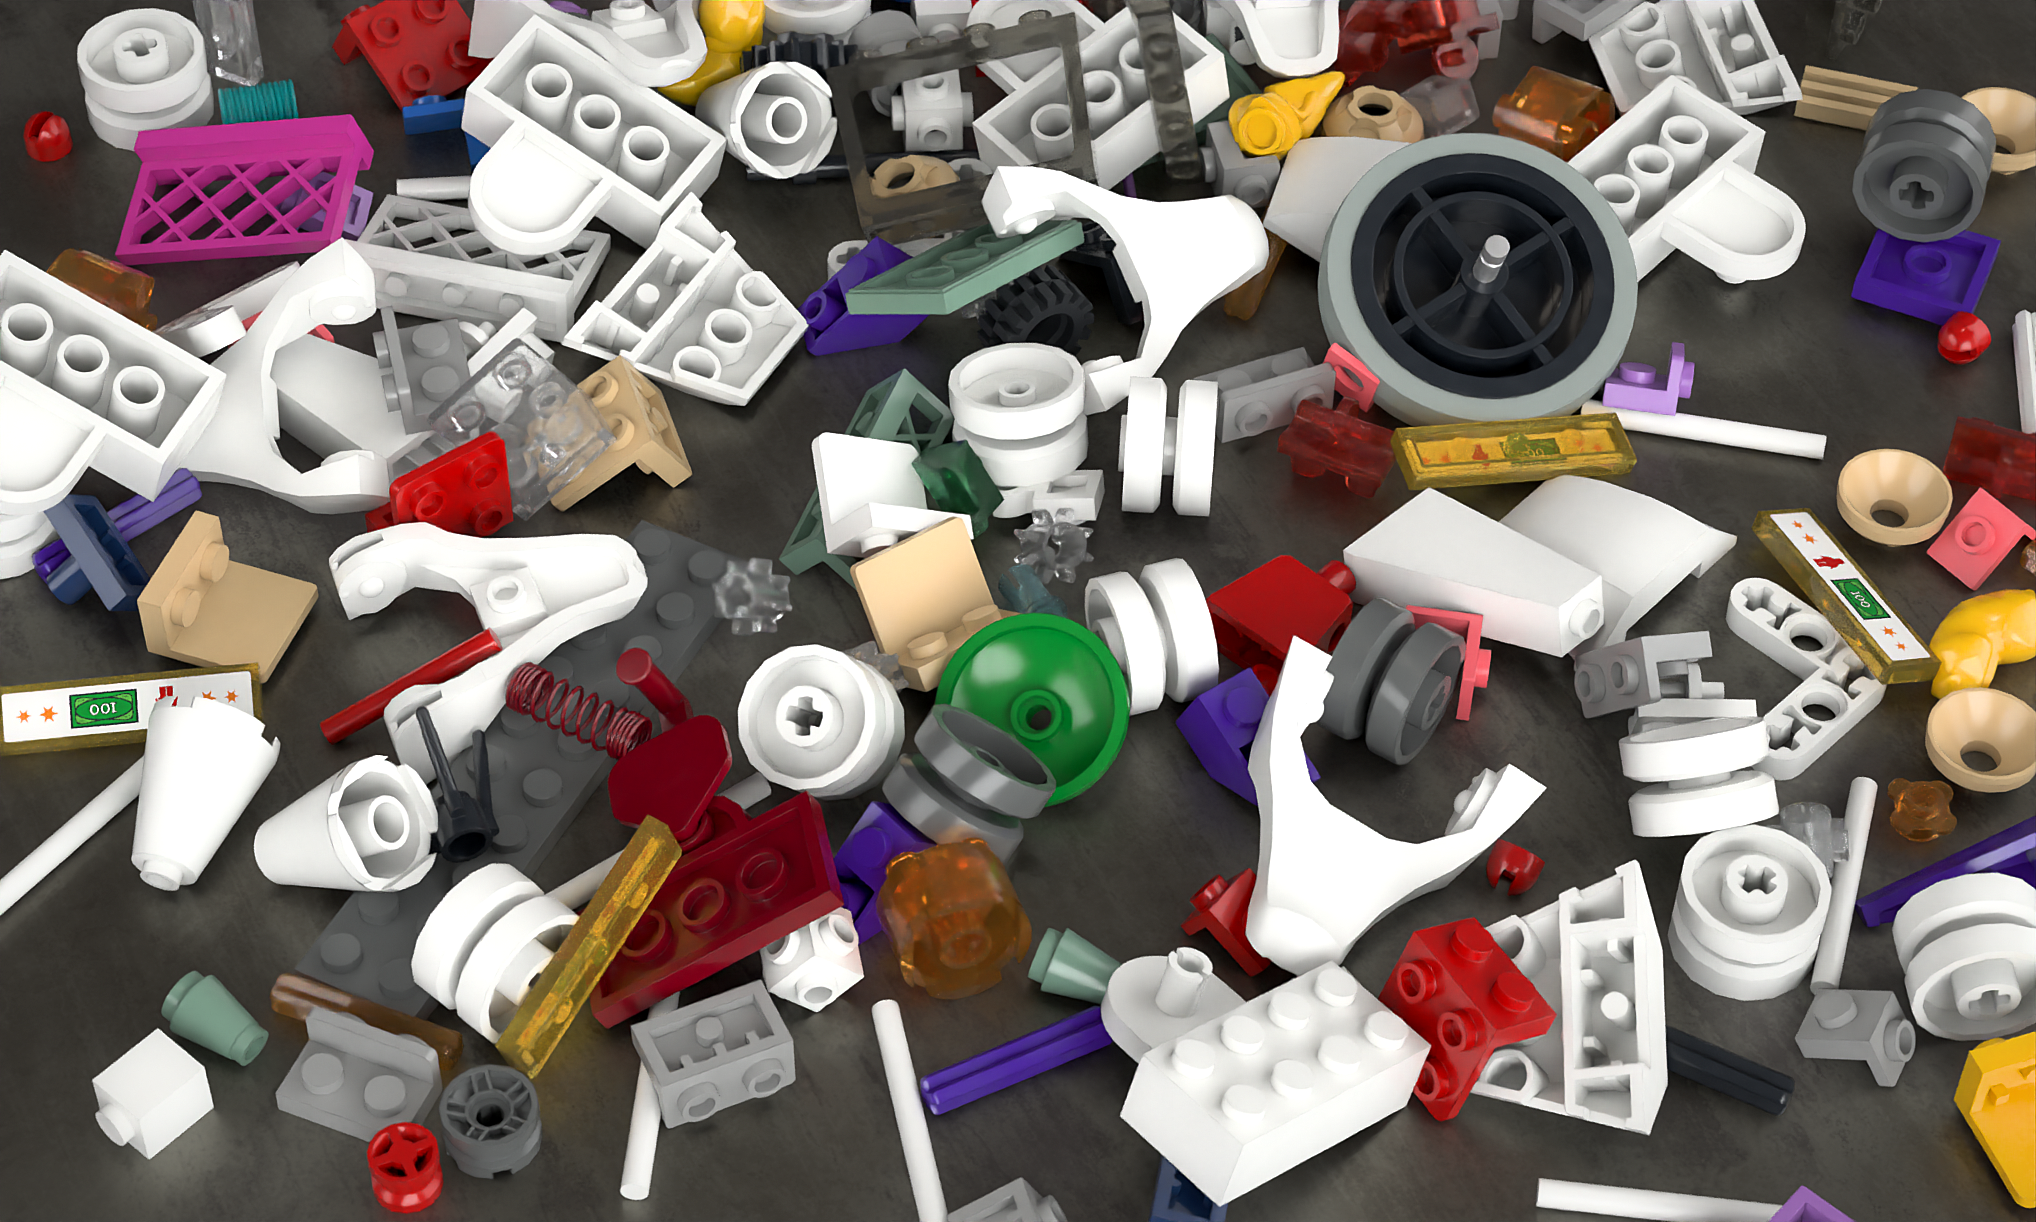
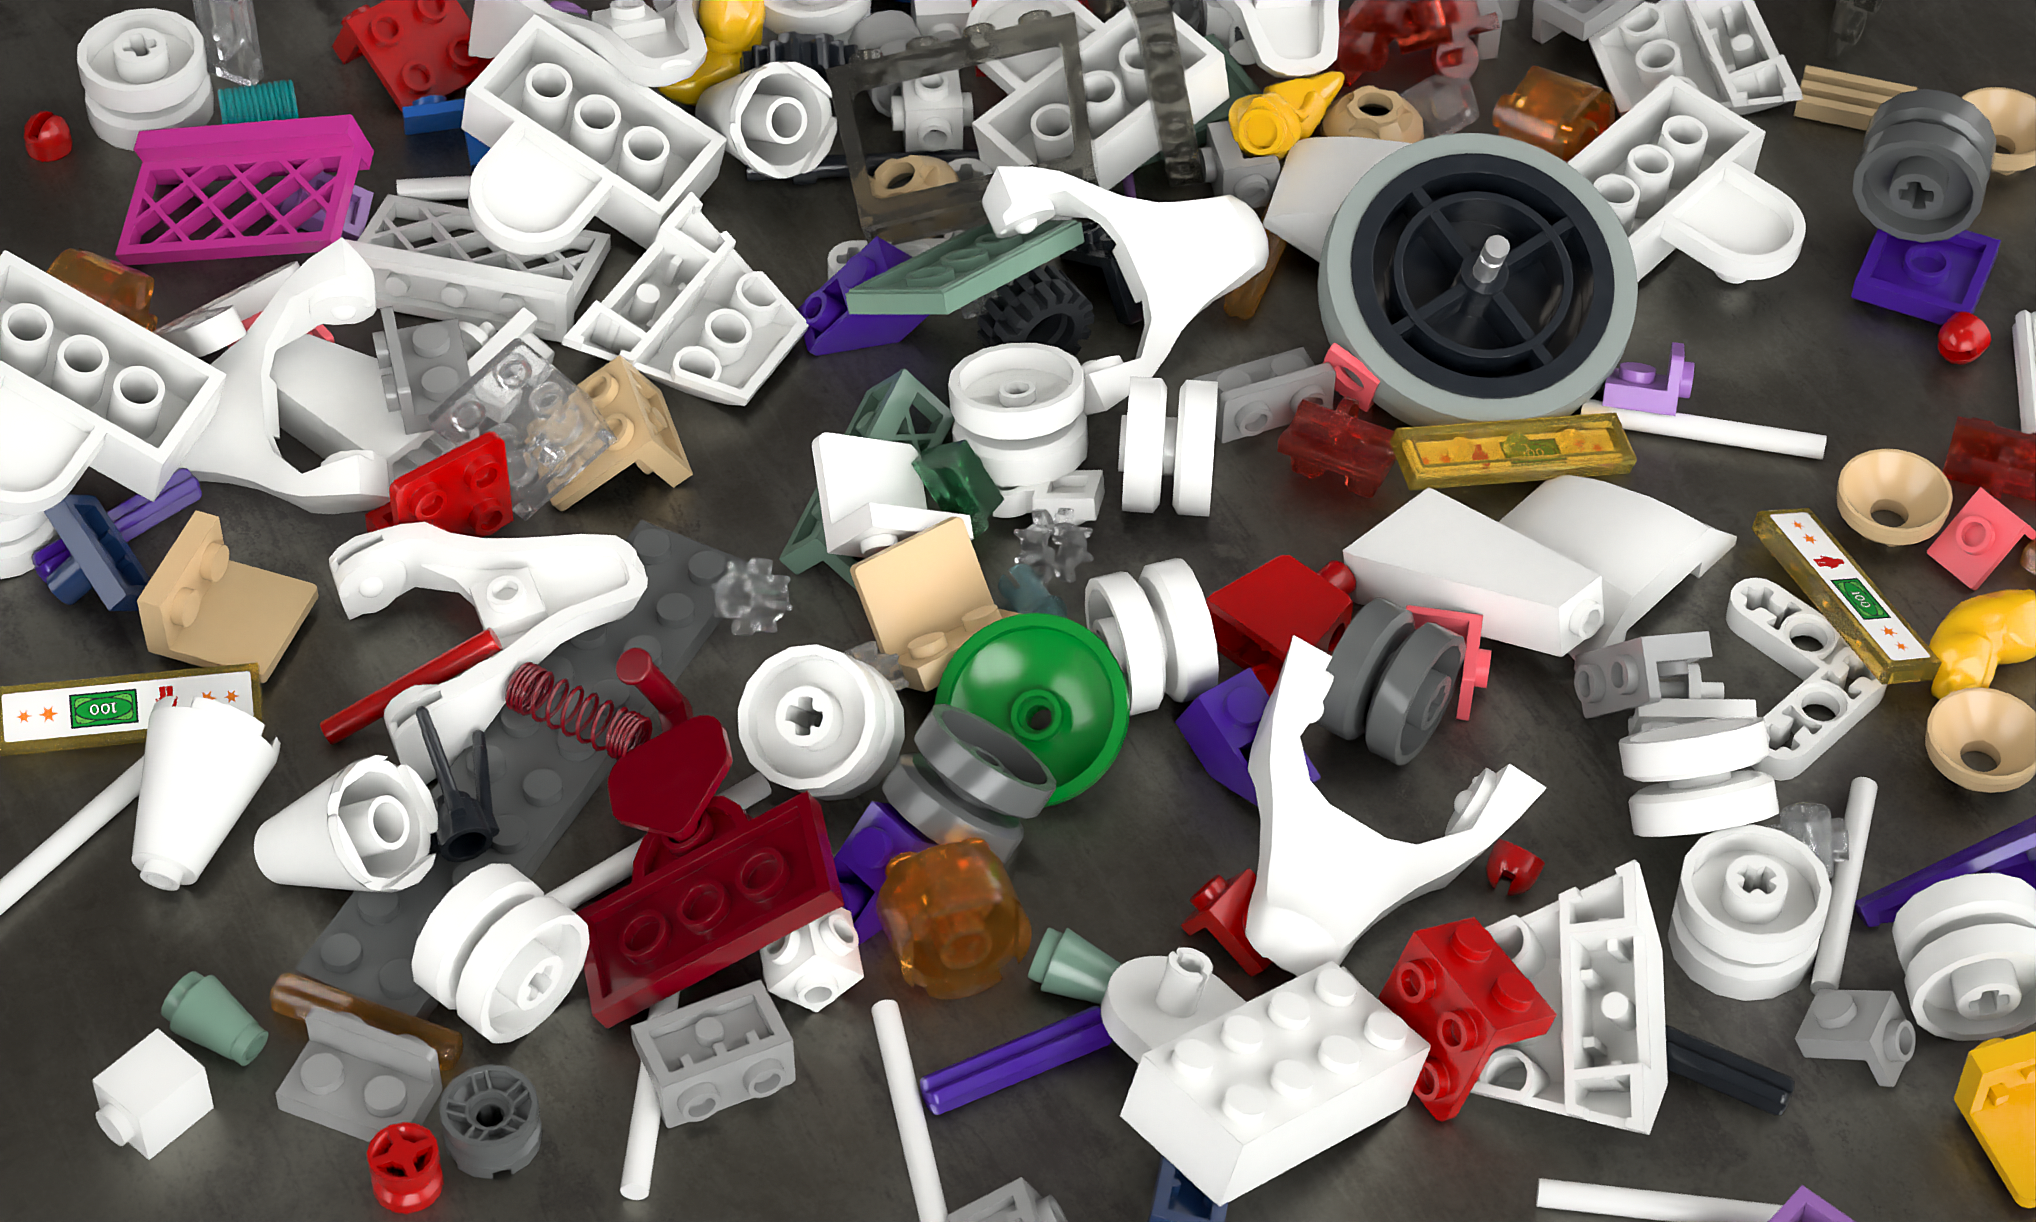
clear yellow tile [495,814,682,1080] -> none
clear orange plate [1887,778,1957,842] -> none

